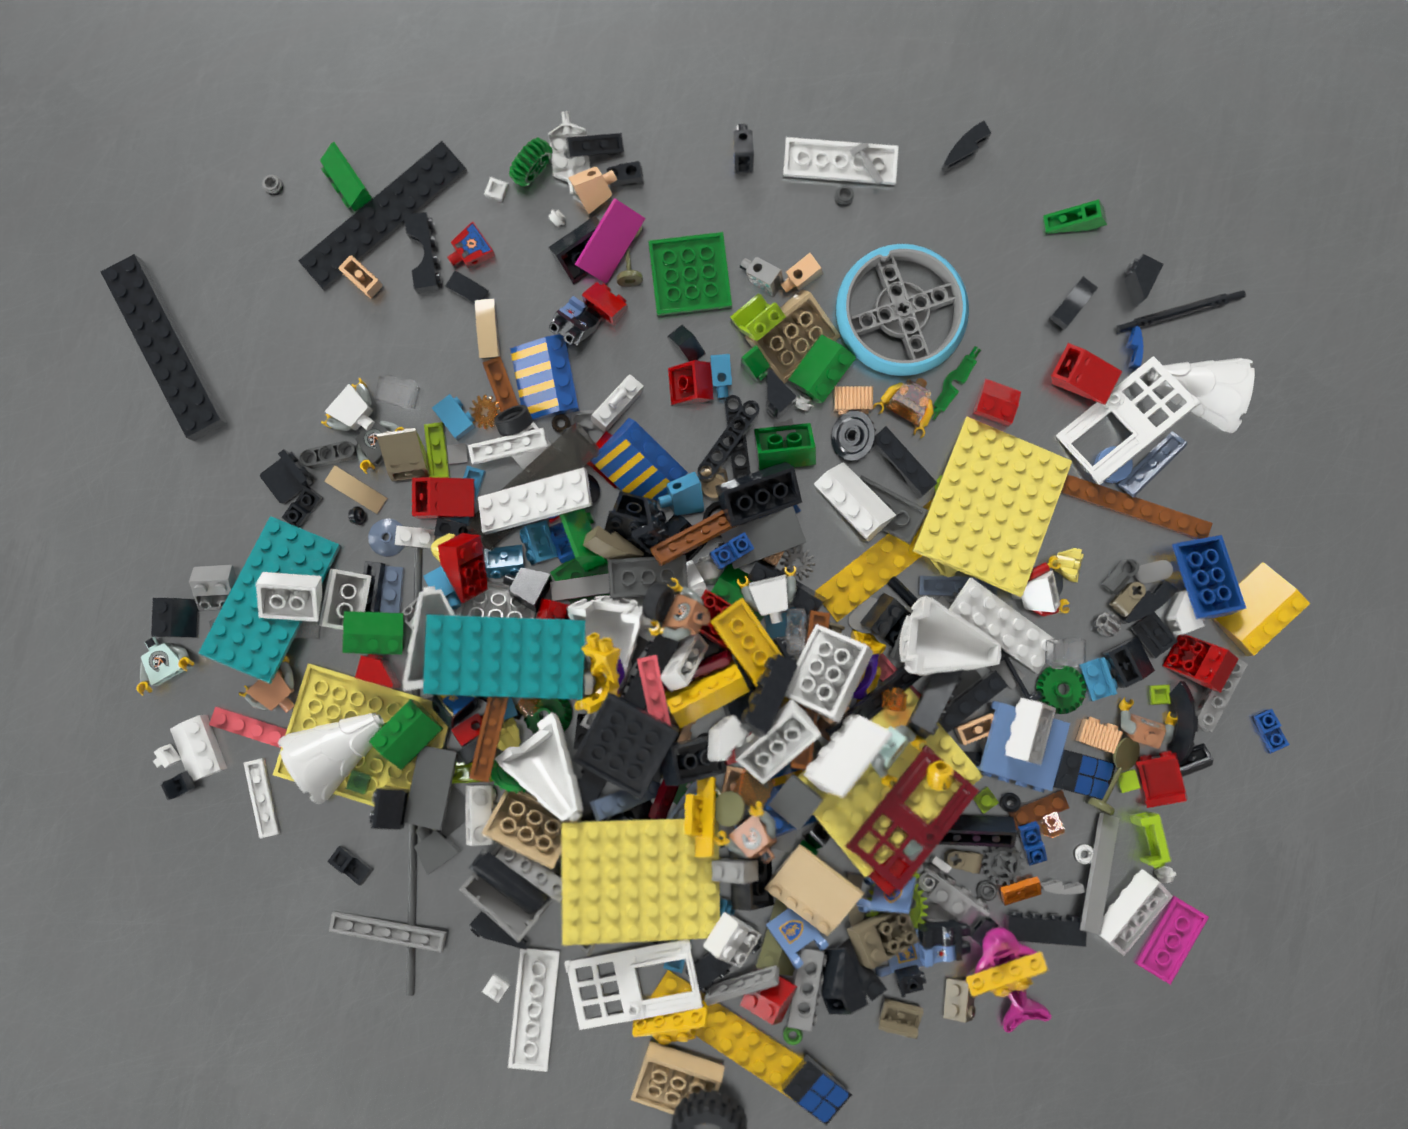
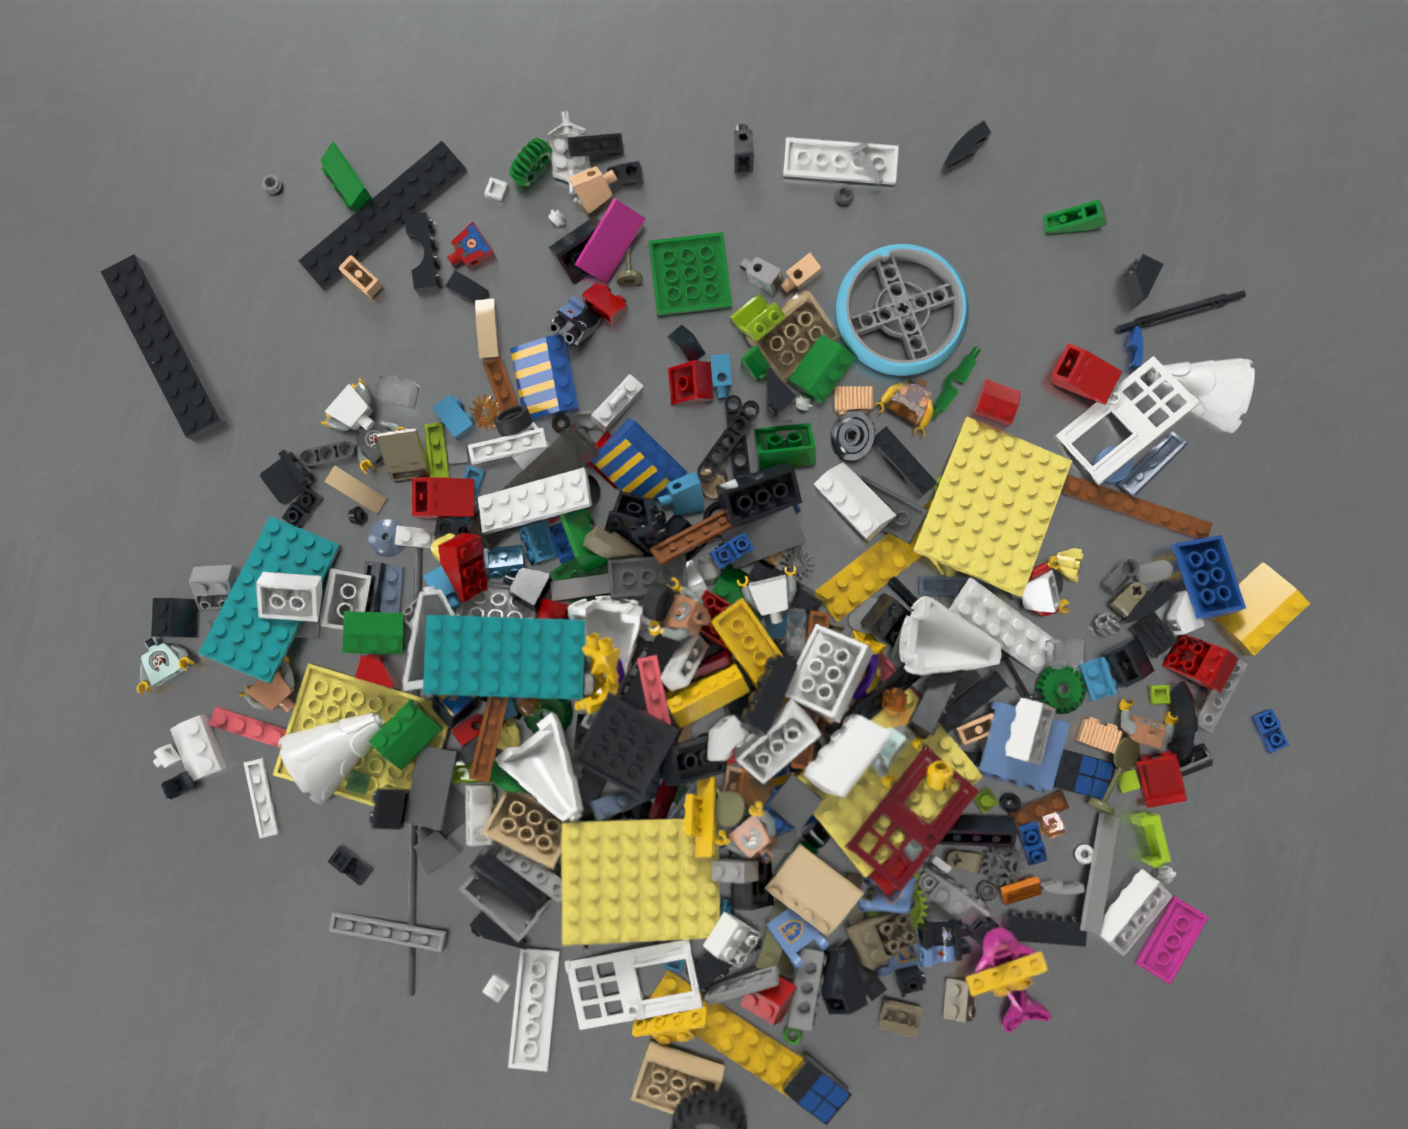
black slope [1050,276,1098,330] -> none

